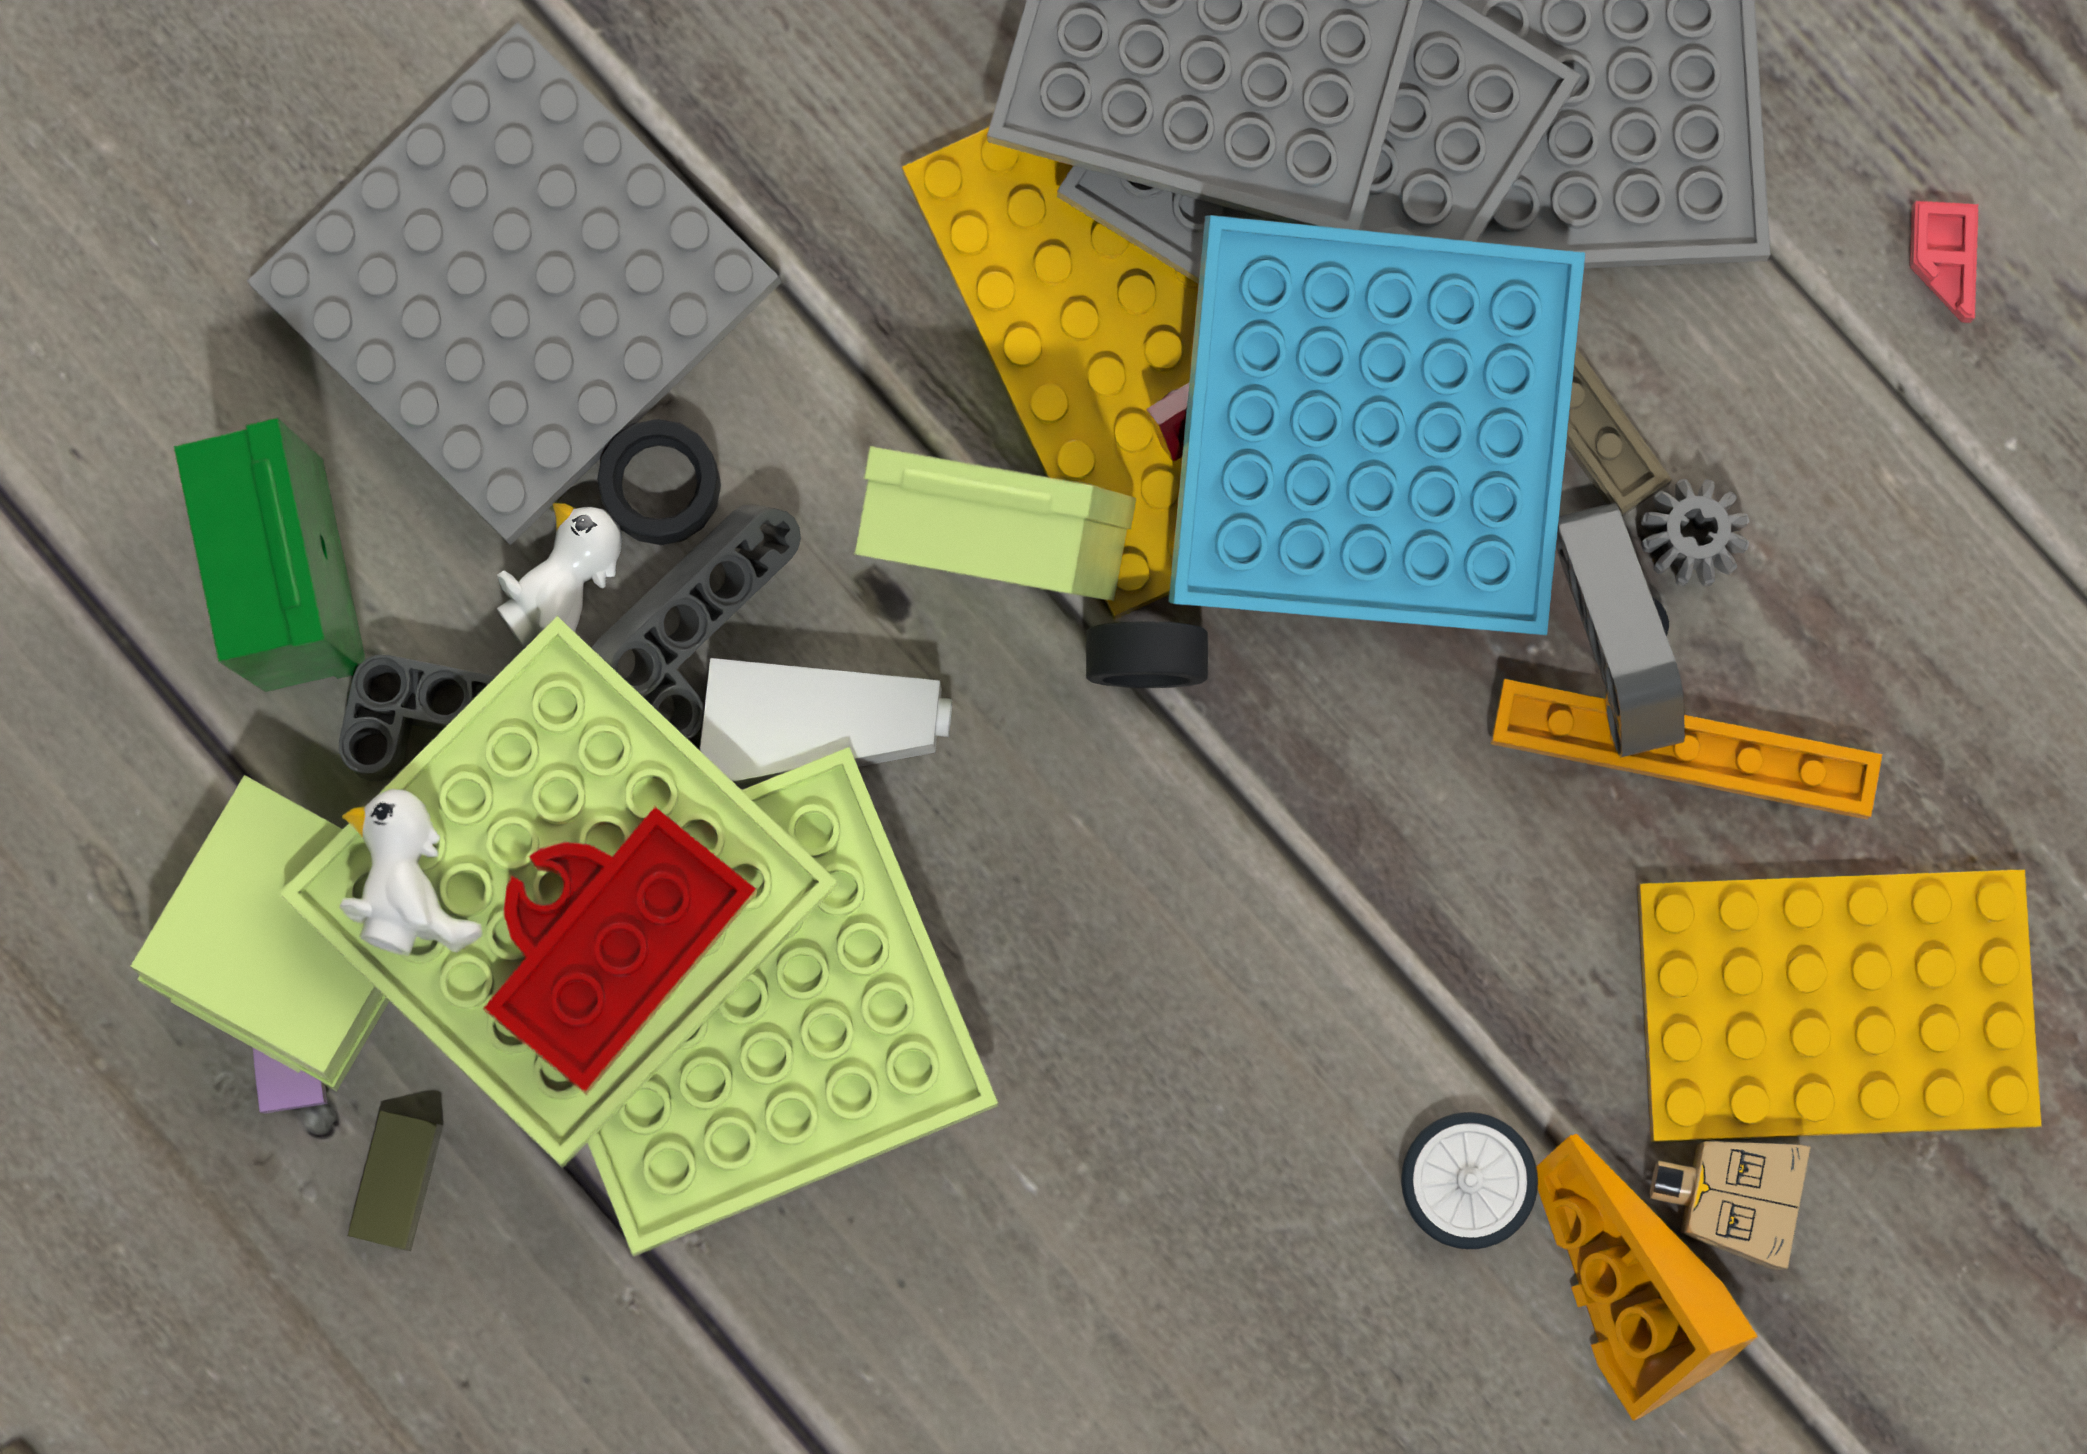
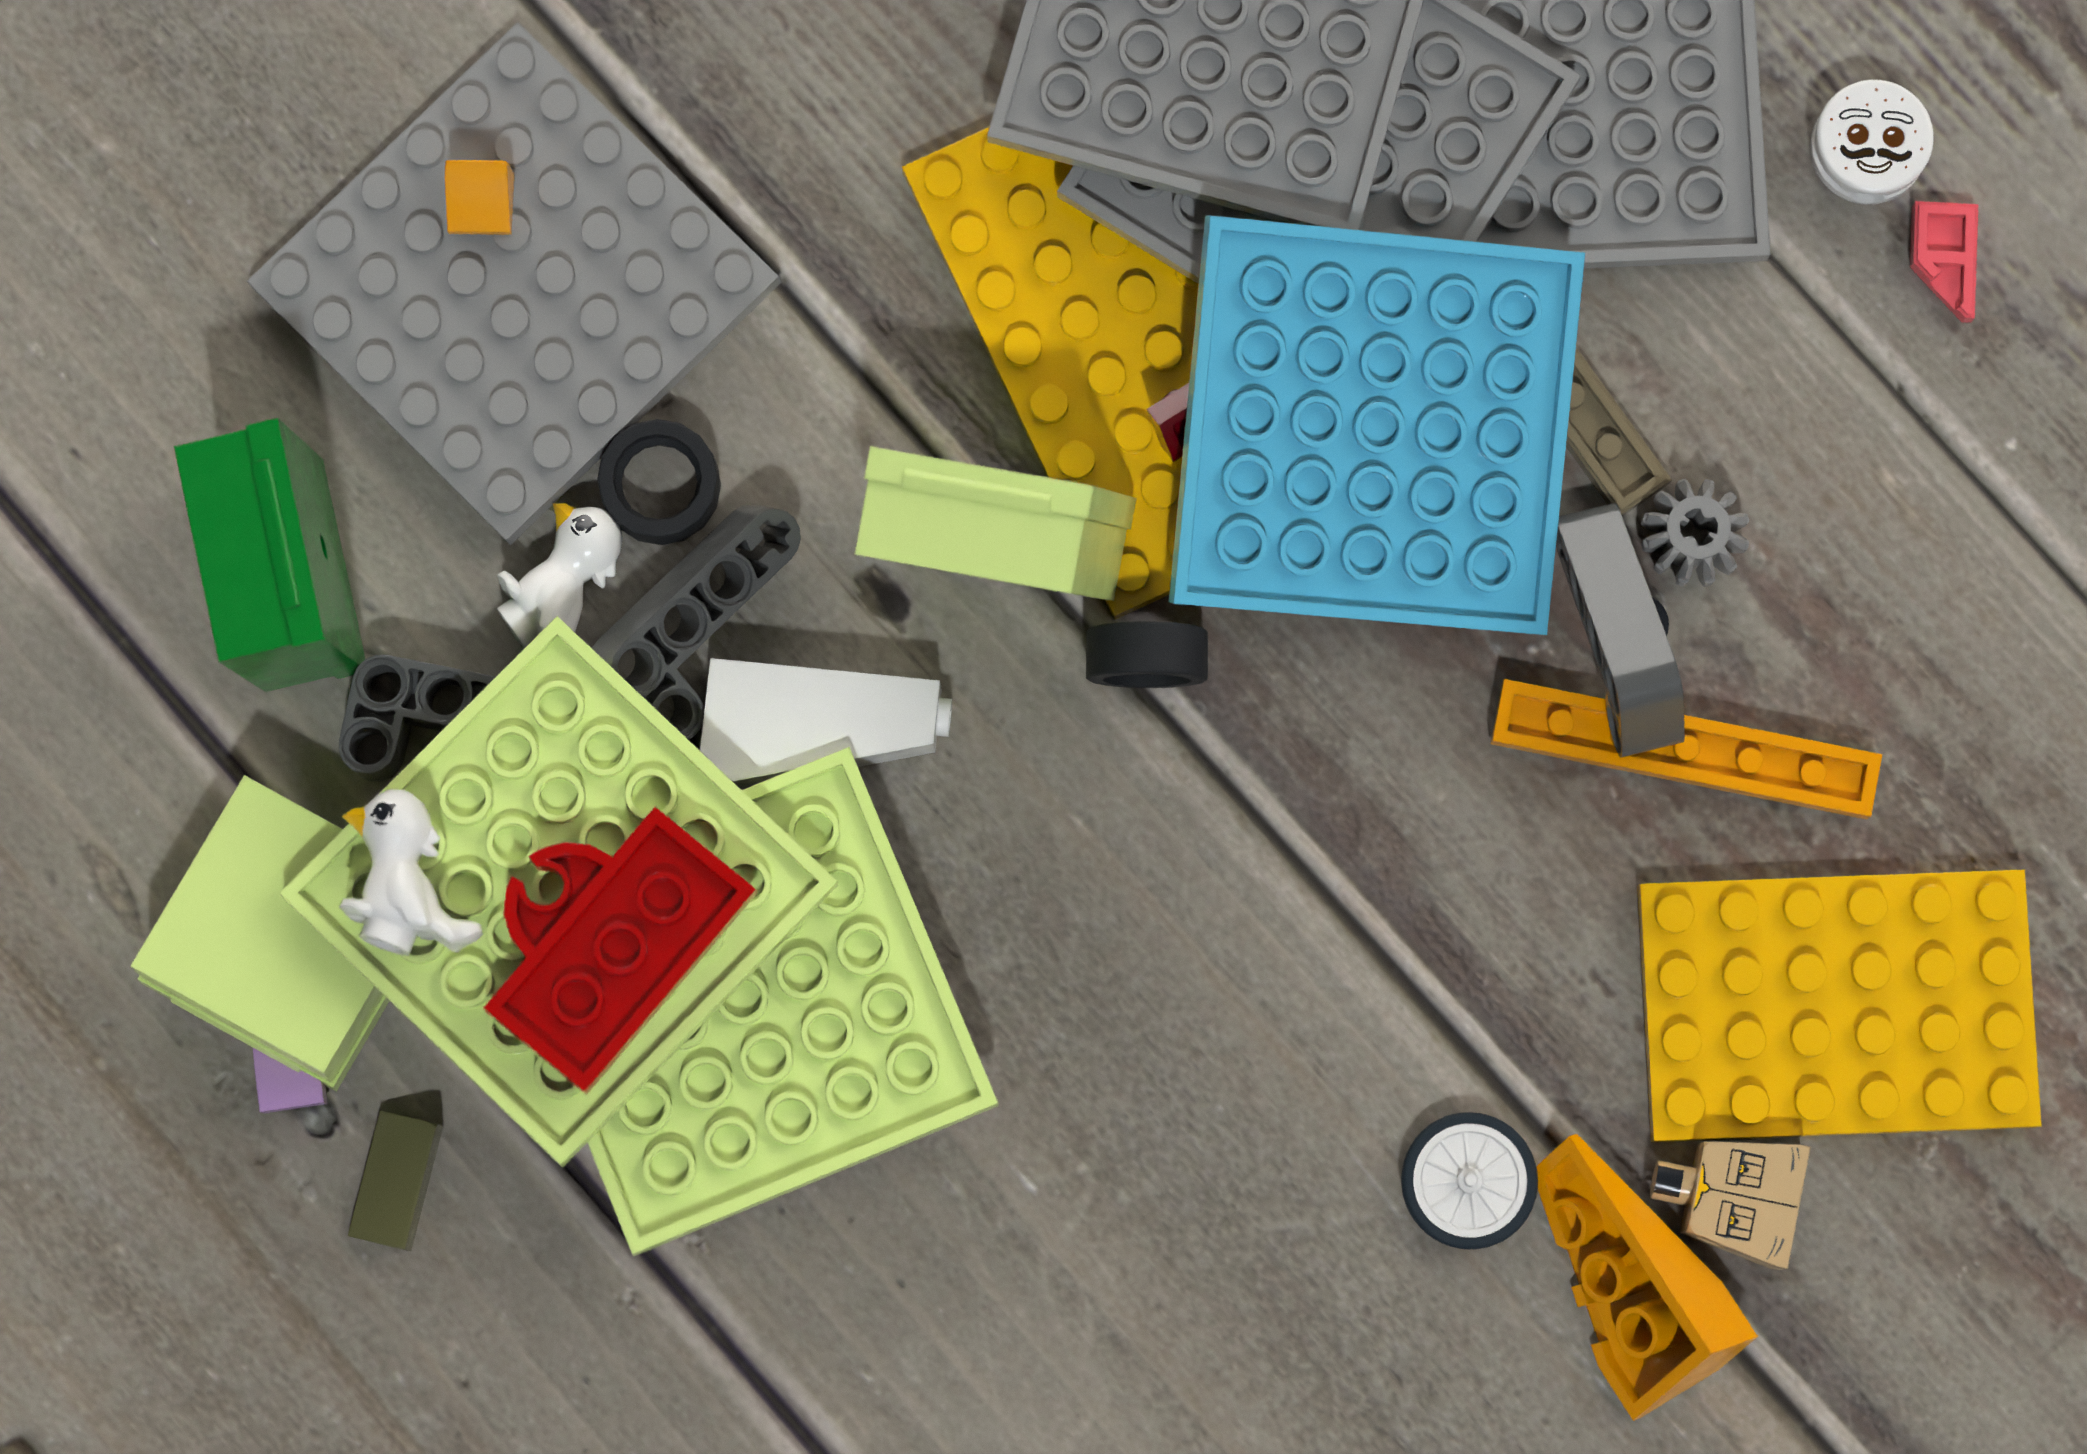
none -> light orange slope [445,160,514,235]
none -> white head [1810,80,1934,204]

